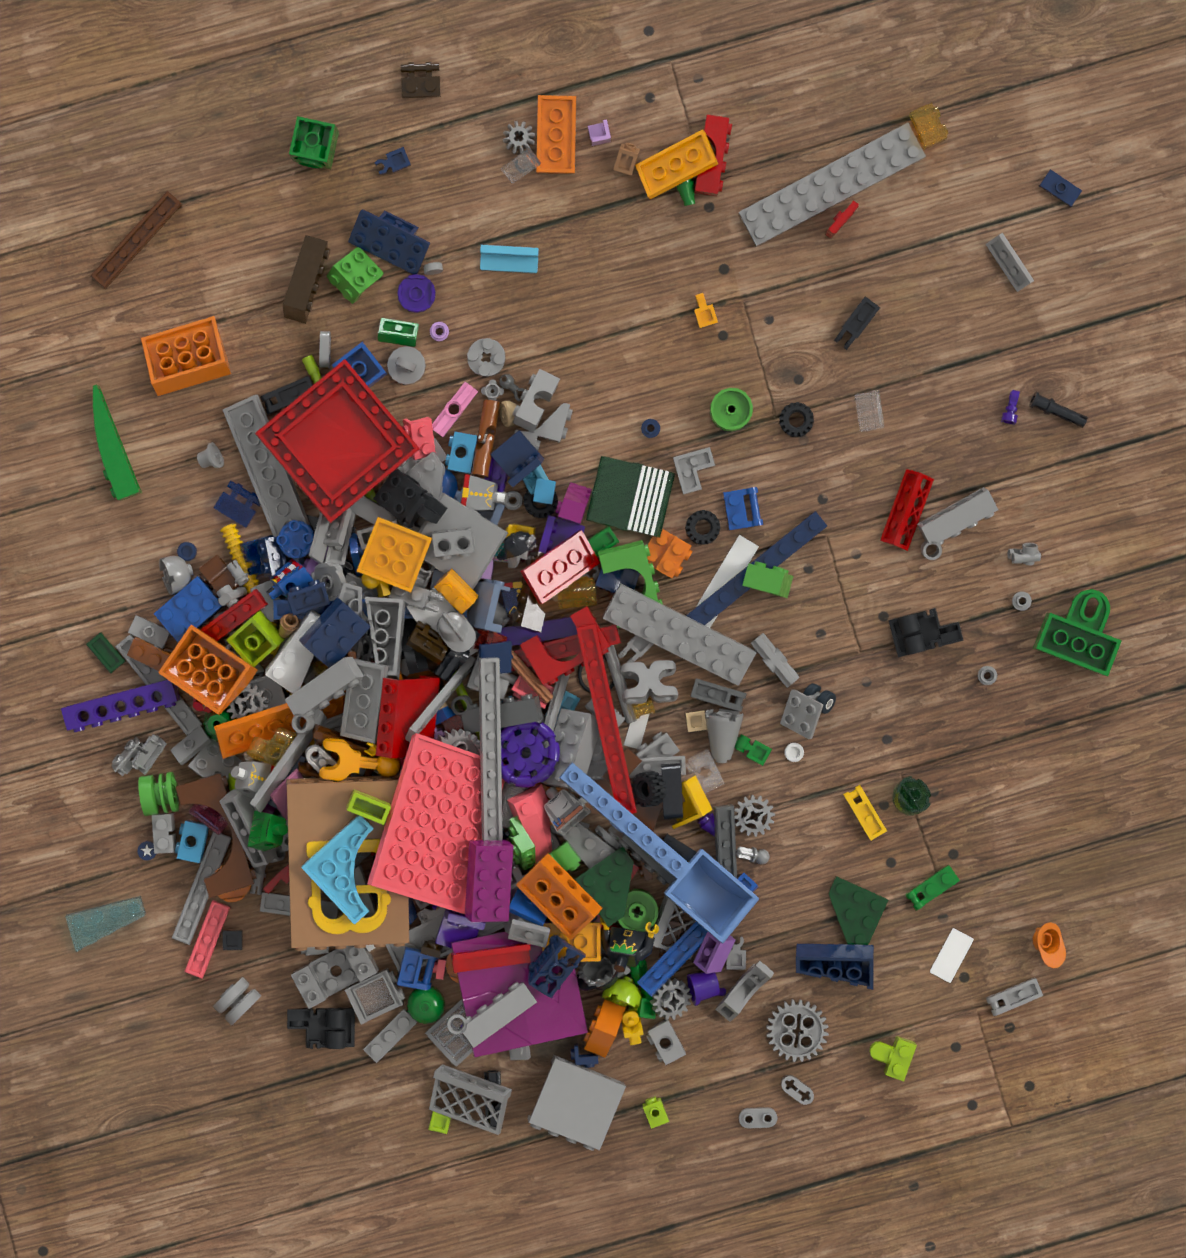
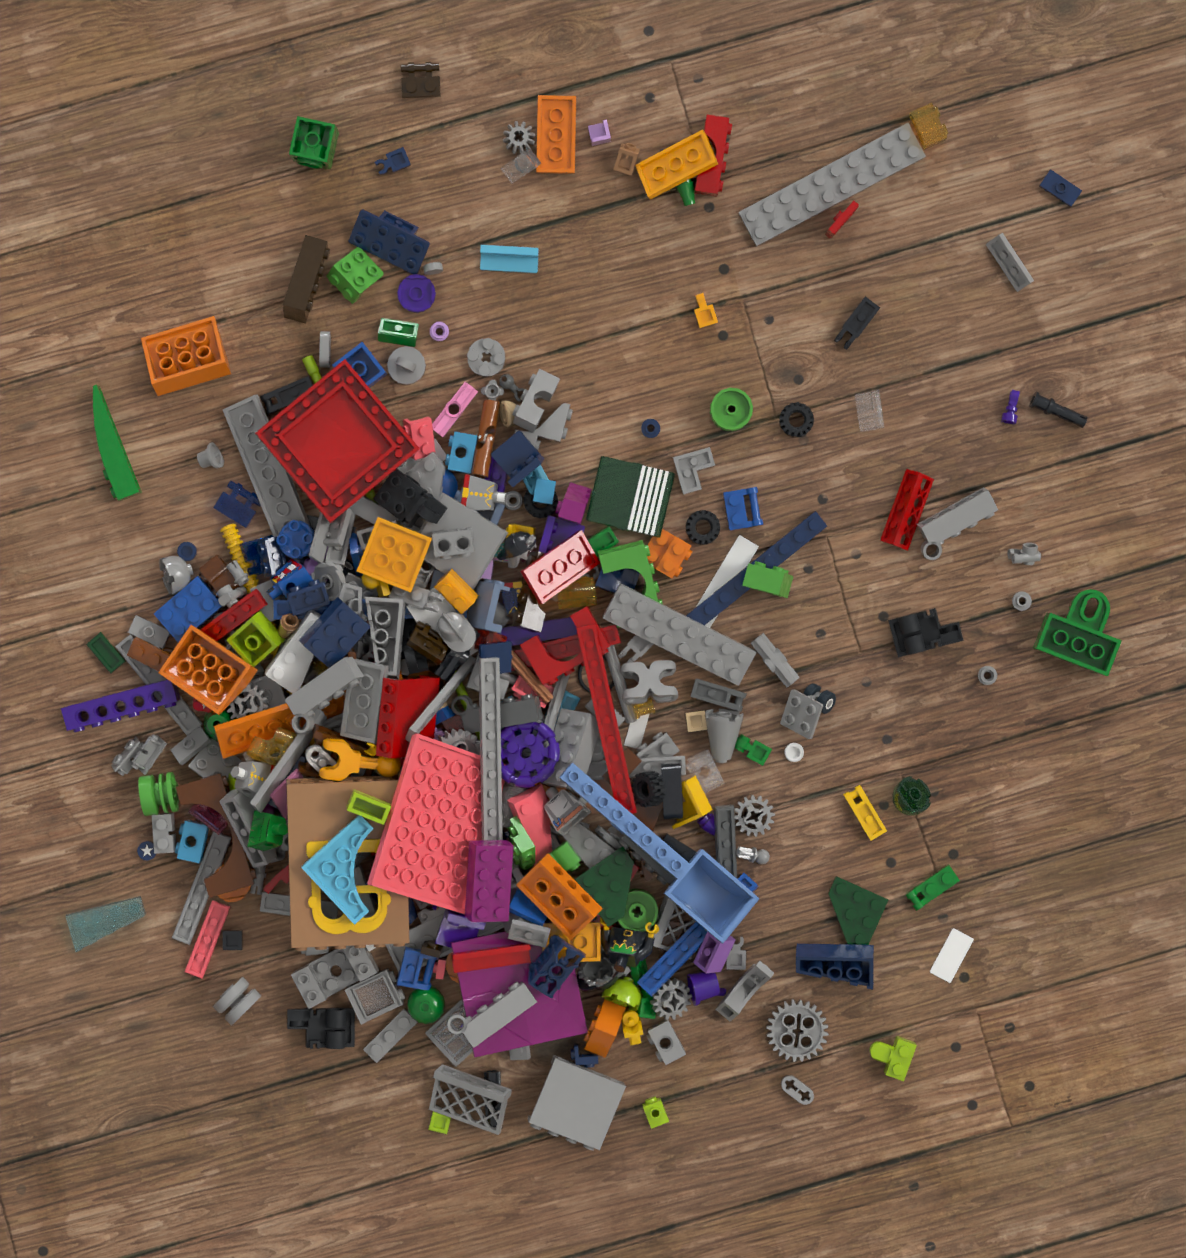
reddish brown tile [91,191,183,289] -> none
light grey plate [739,1107,777,1128] -> none
light grey plate [986,977,1043,1016] -> none
orange piece [1033,922,1066,968] -> none

